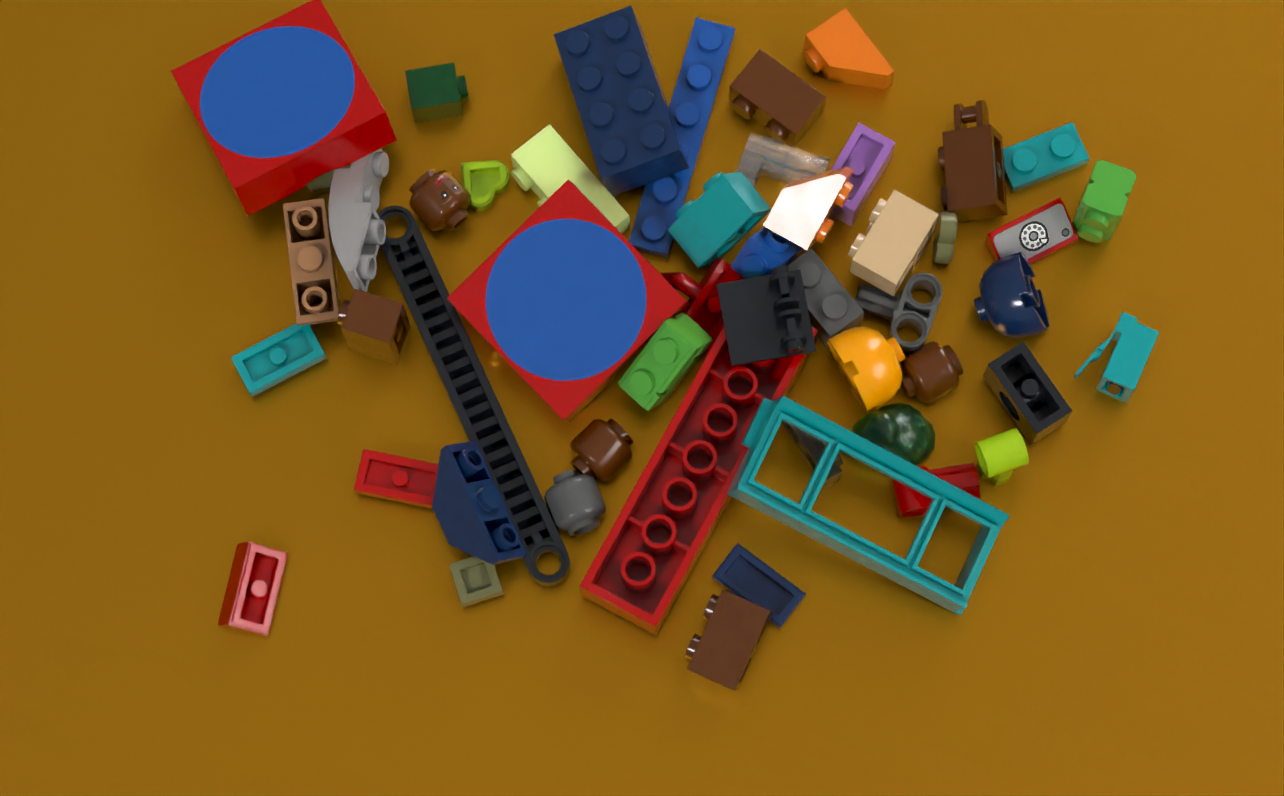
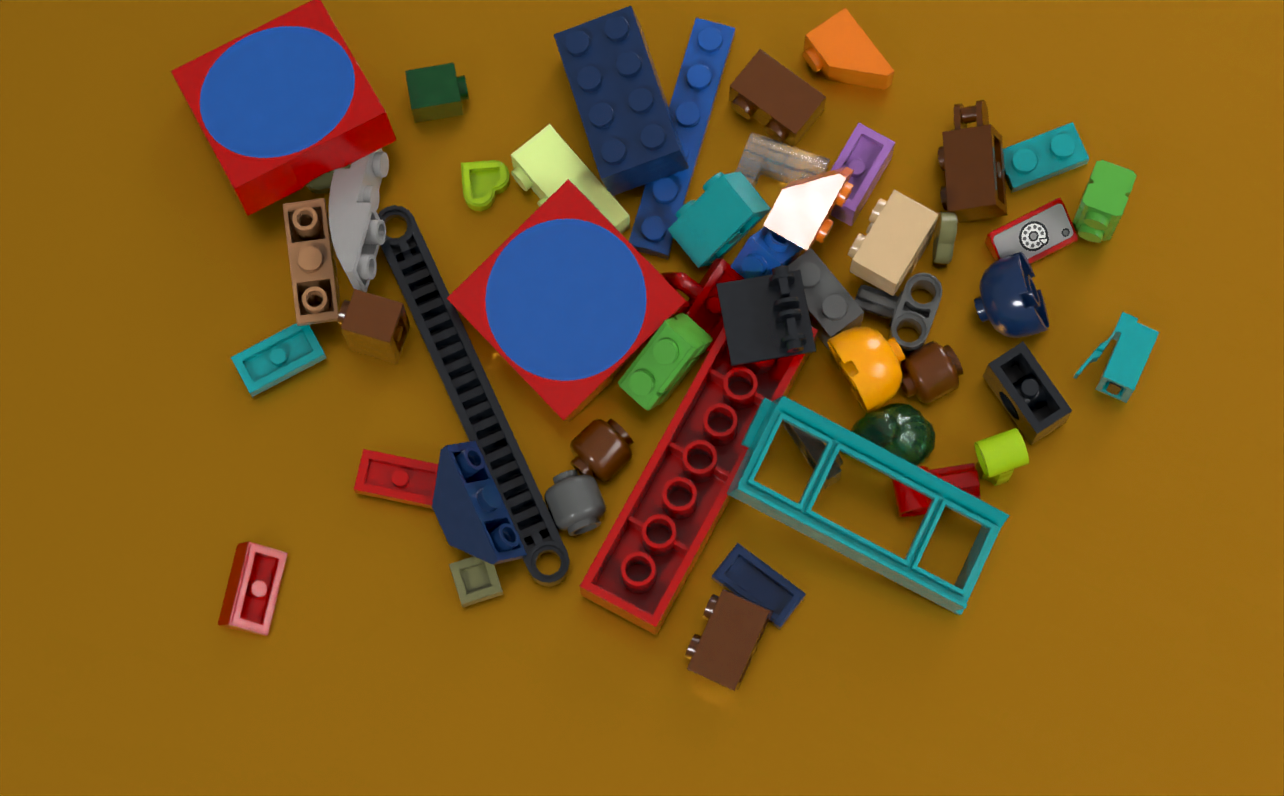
reddish brown head [409,168,471,231] -> none

